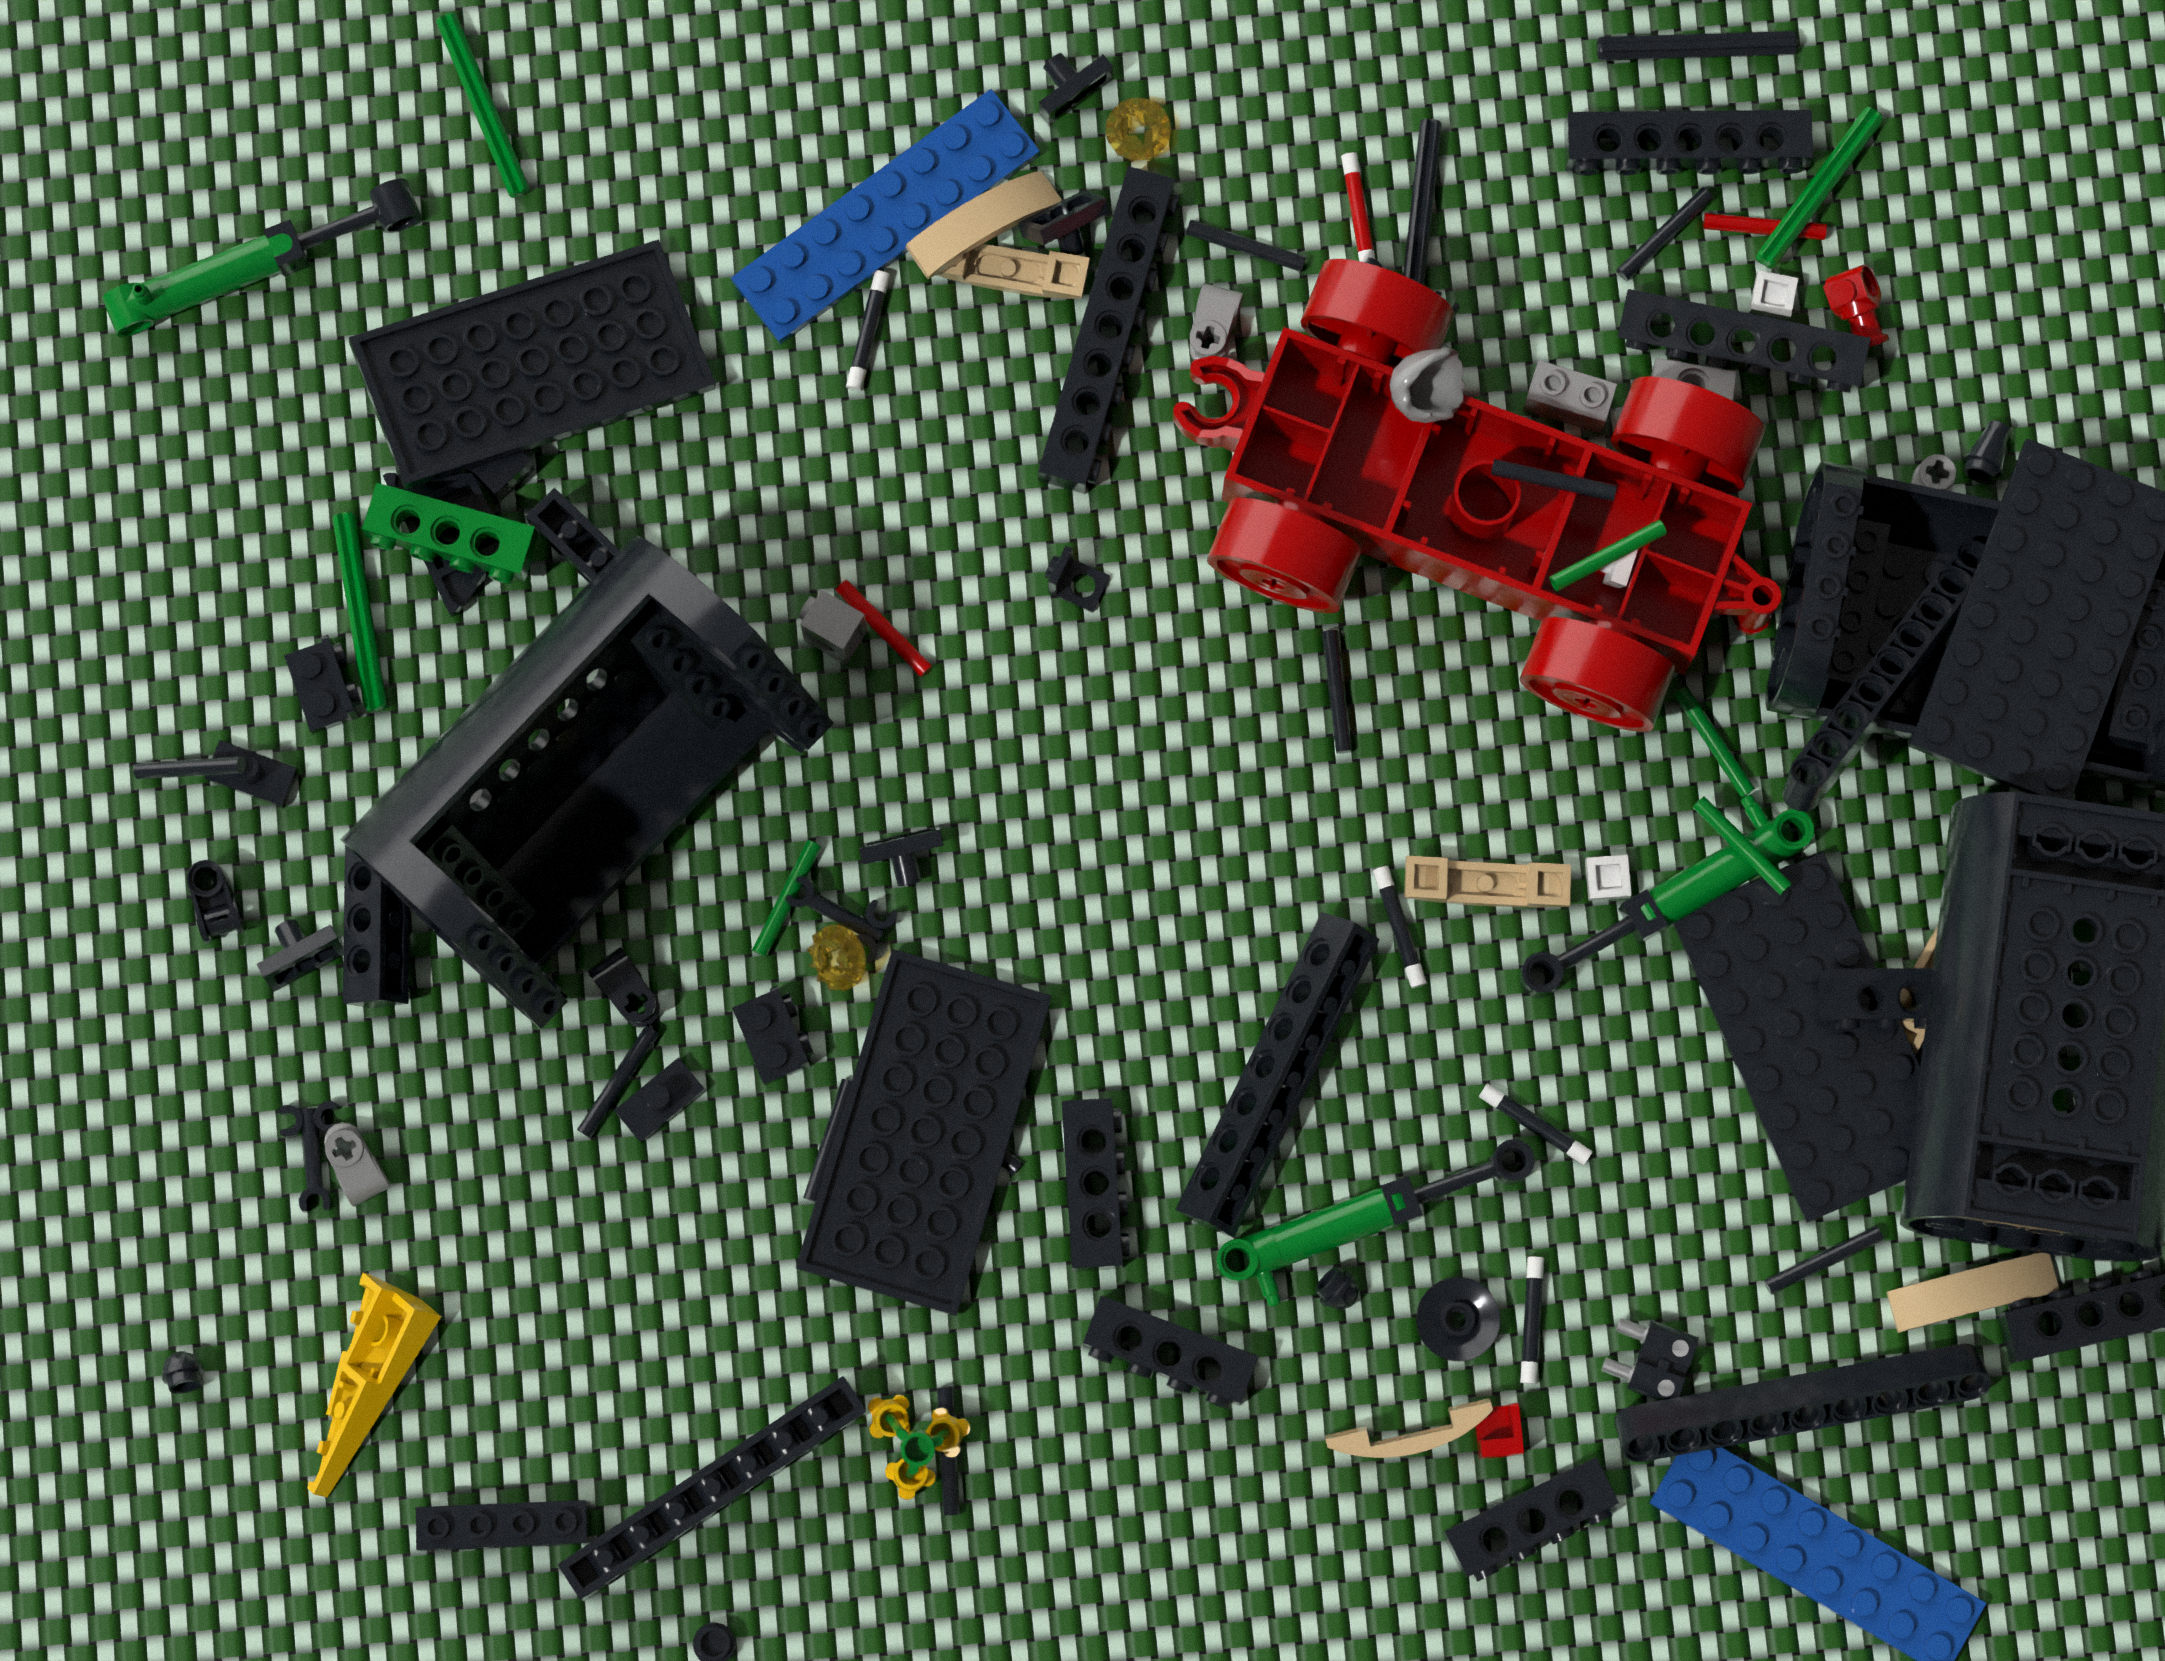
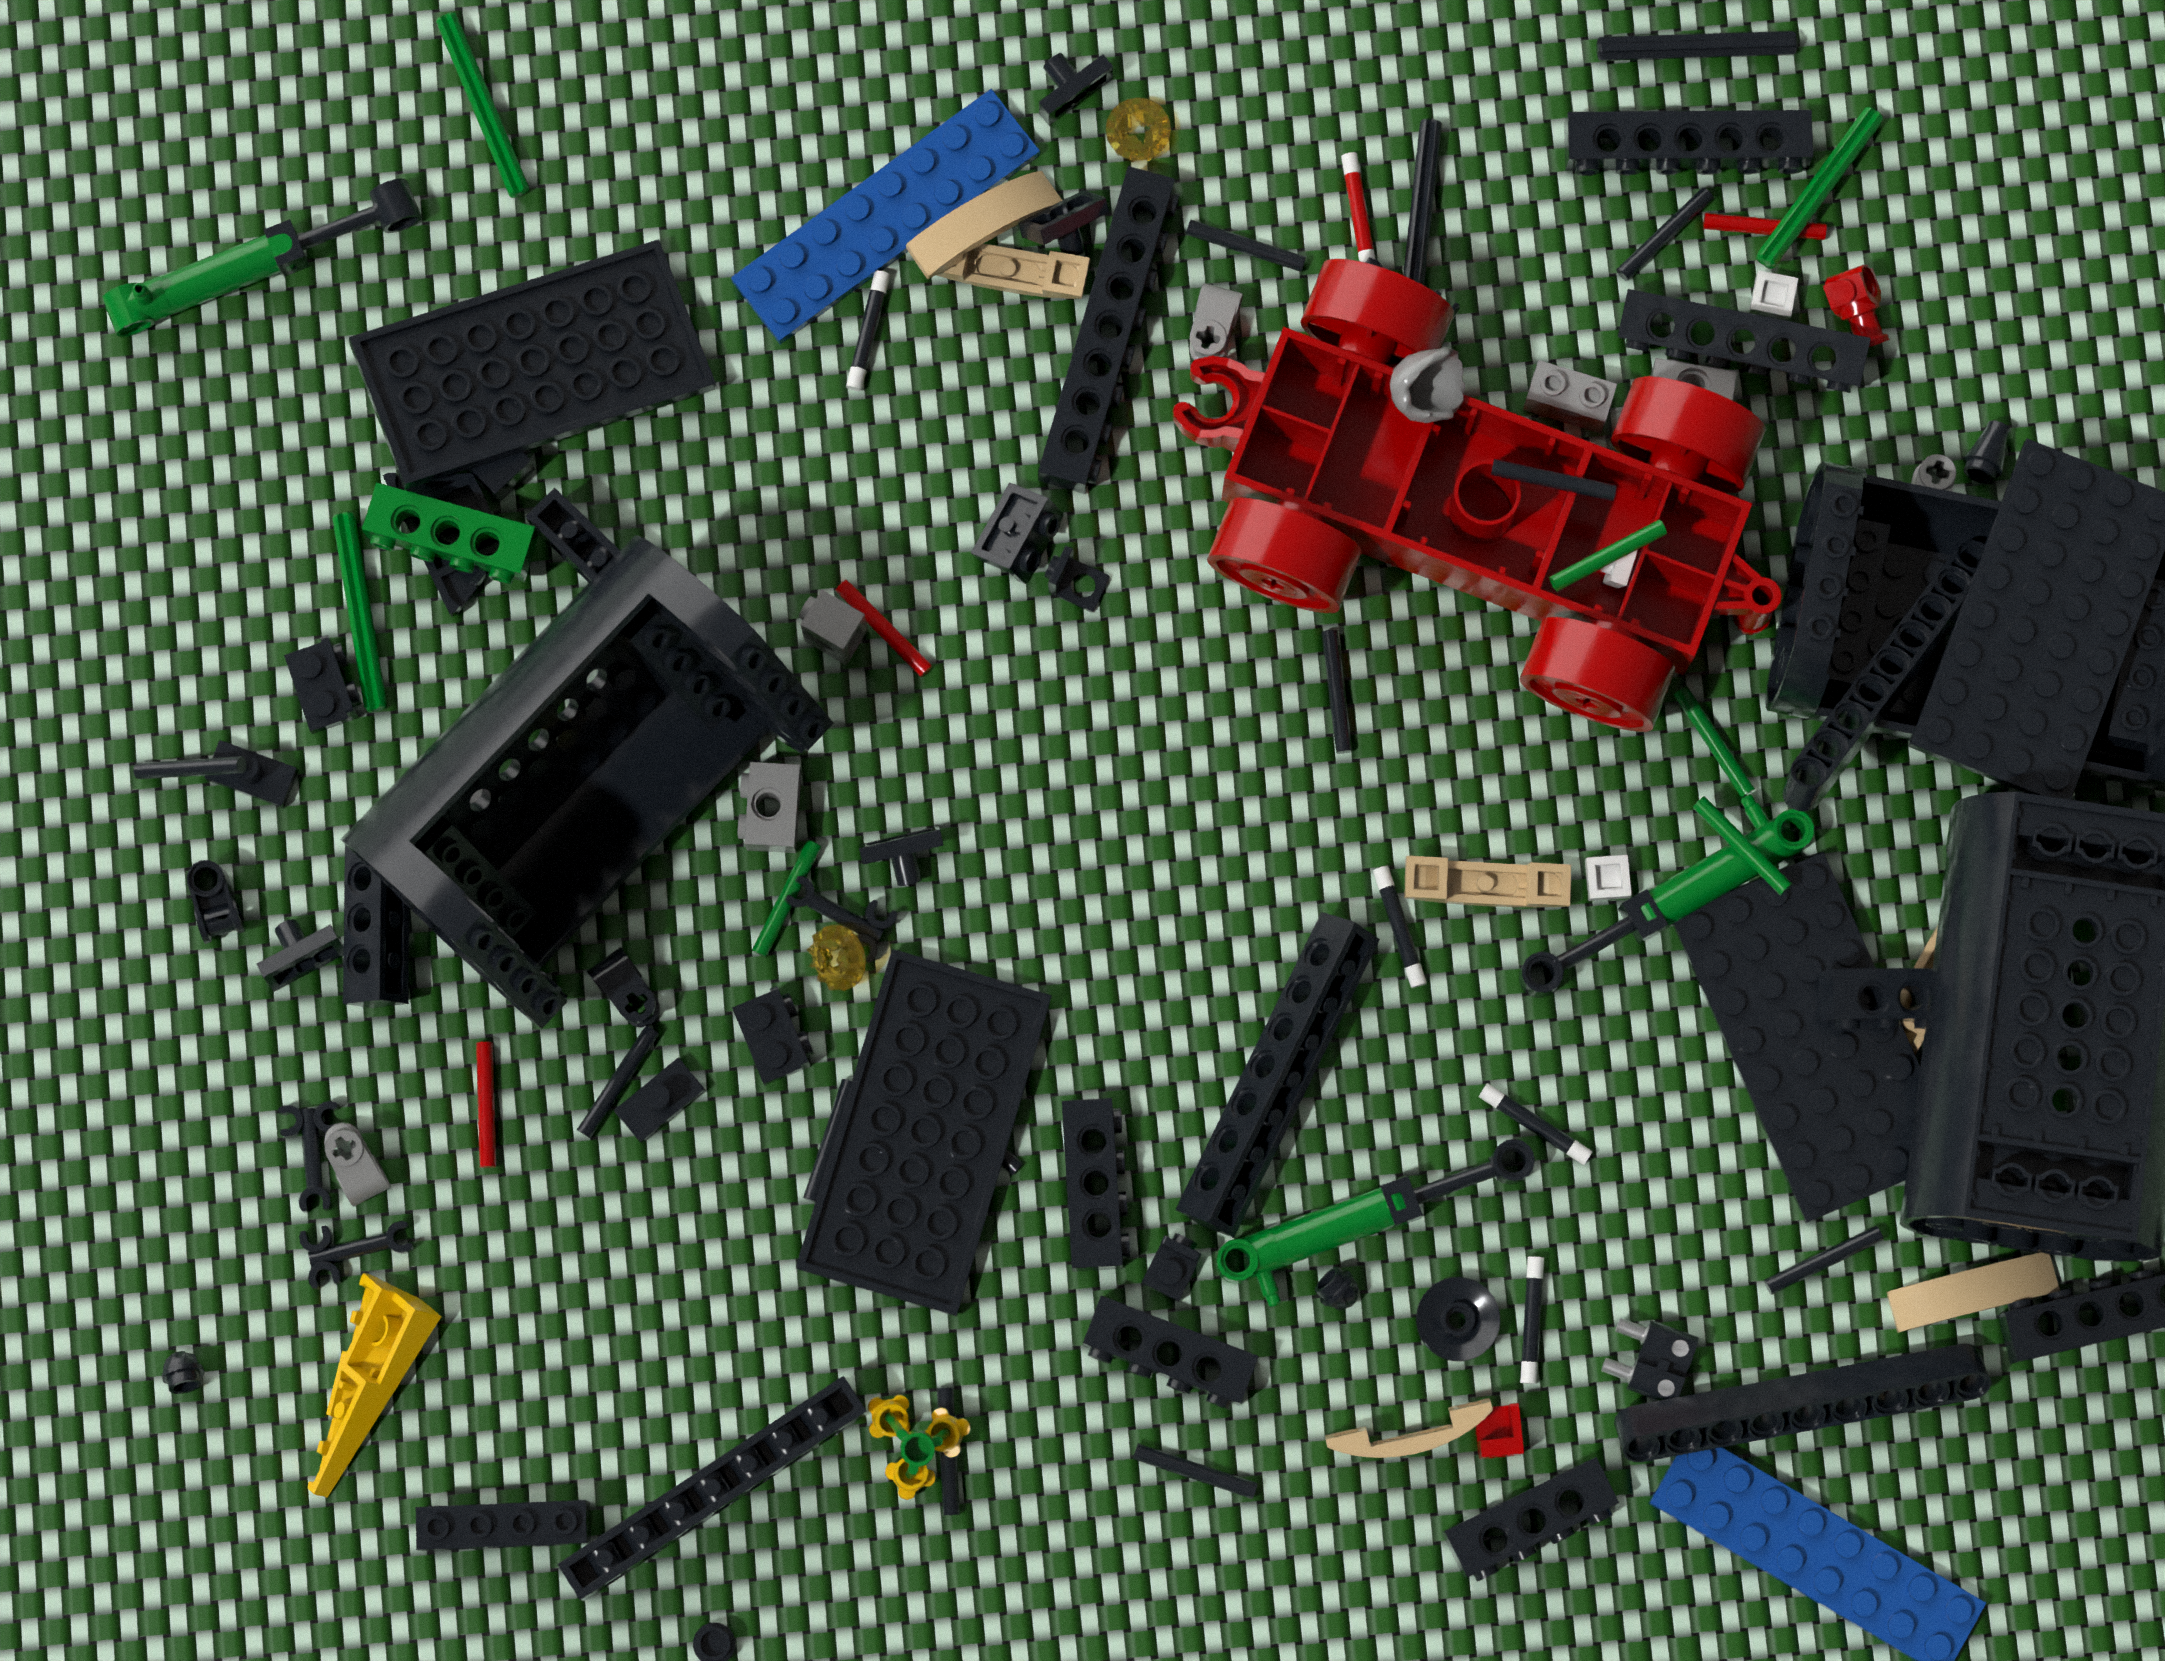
none -> black bar [299,1221,414,1290]
none -> red bar [476,1042,496,1168]
none -> light grey brick [738,762,802,853]
none -> black bracket [971,482,1063,584]
none -> black bar [1133,1443,1258,1499]
none -> black bracket [1141,1233,1202,1302]

